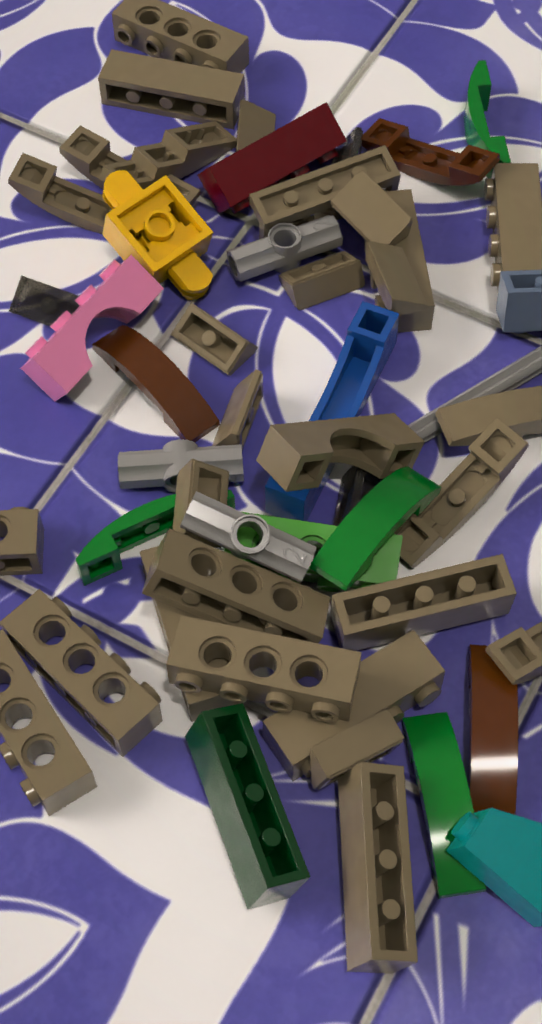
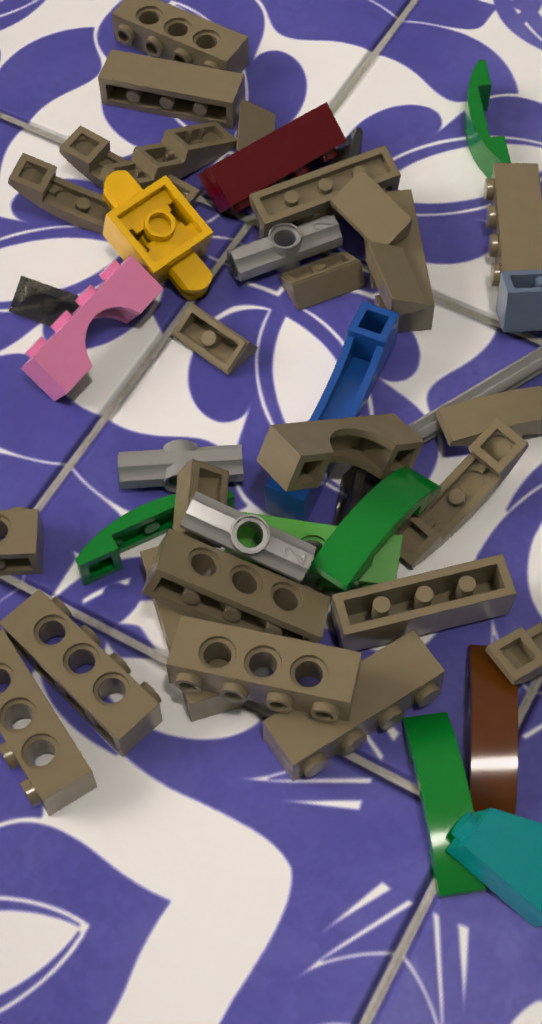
reddish brown slope [92,324,220,443] -> none
dark green brick [185,703,310,909] -> none
dark tan slope [212,370,263,450] -> none
dark tan slope [310,710,405,790] -> none
dark tan brick [338,762,418,974] -> none
reddish brown slope [359,118,500,186] -> none

